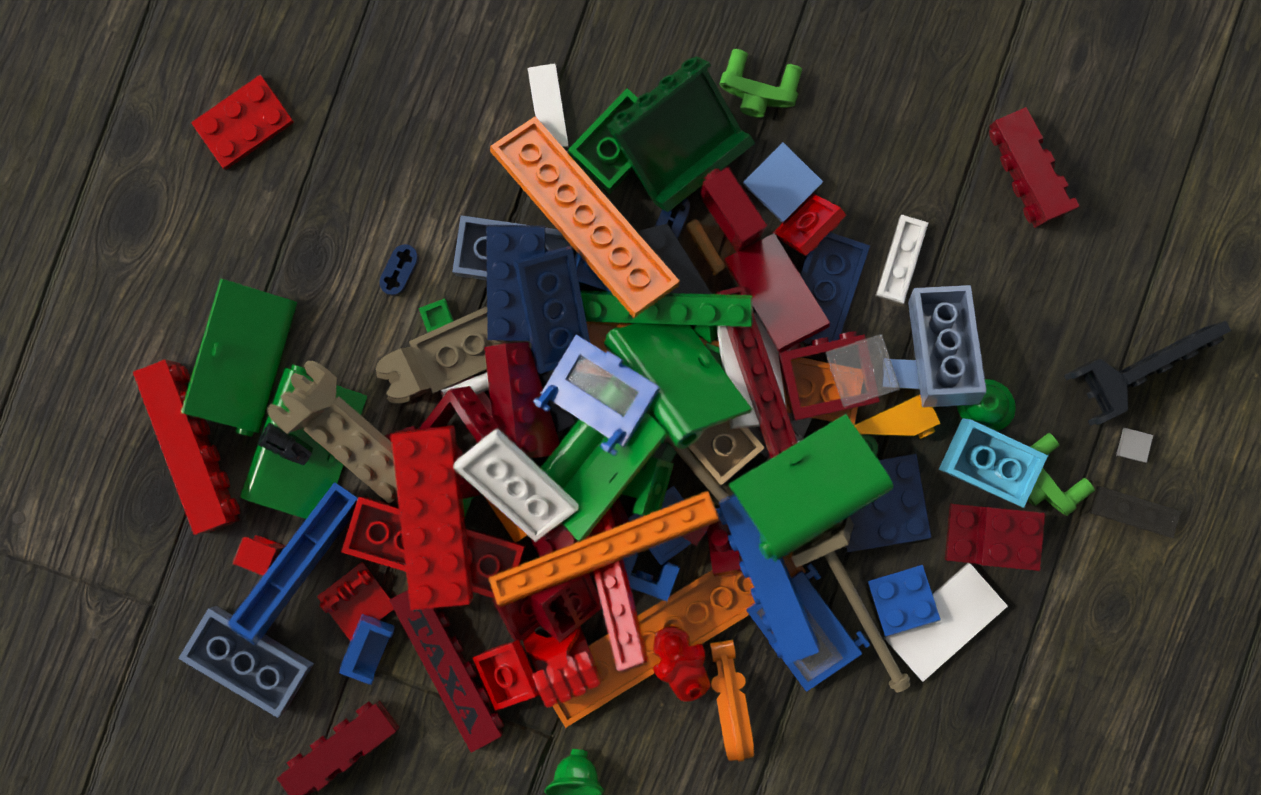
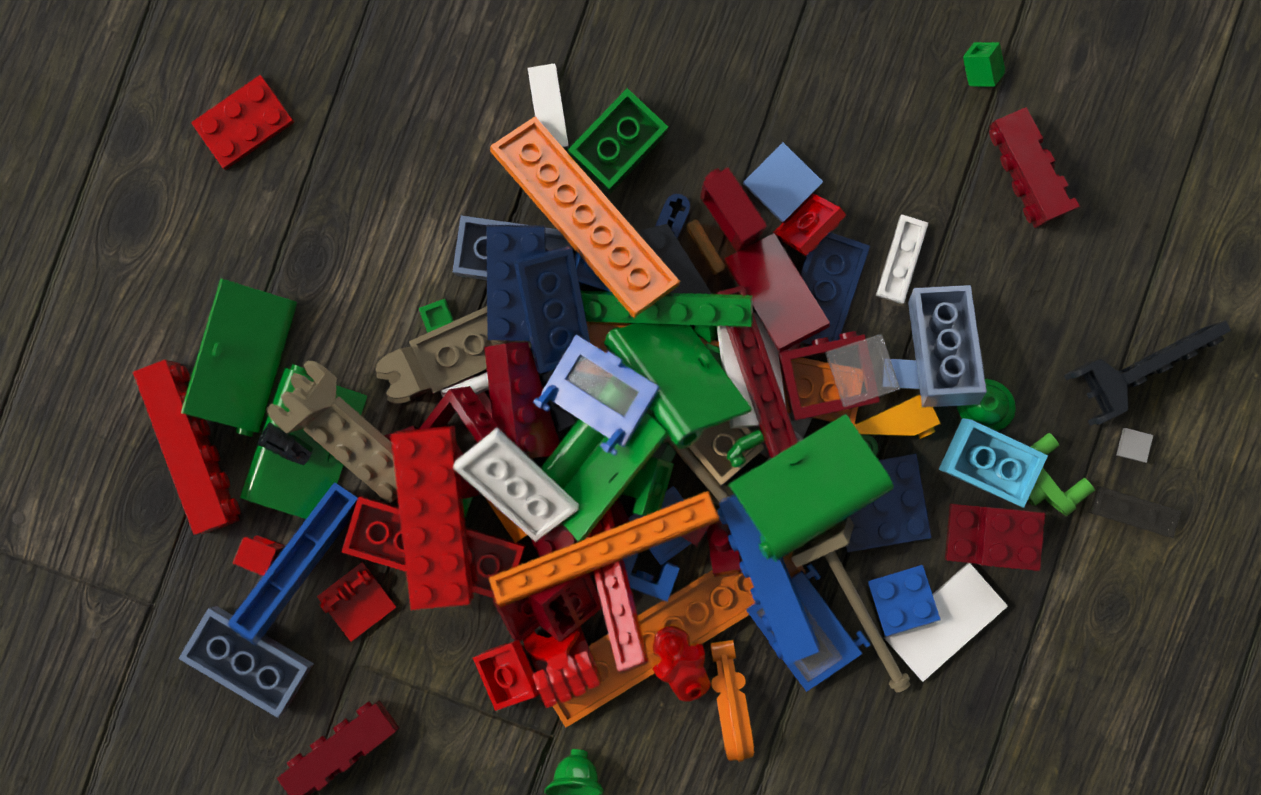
blue panel [339,614,394,685] -> none
dark blue beam [379,244,419,296] -> none
dark red brick [389,590,505,753] -> none
dark green panel [607,56,755,212] -> none
bright green connector [719,49,802,118] -> none
none -> green arm [727,430,764,468]
none -> green panel [963,42,1005,87]

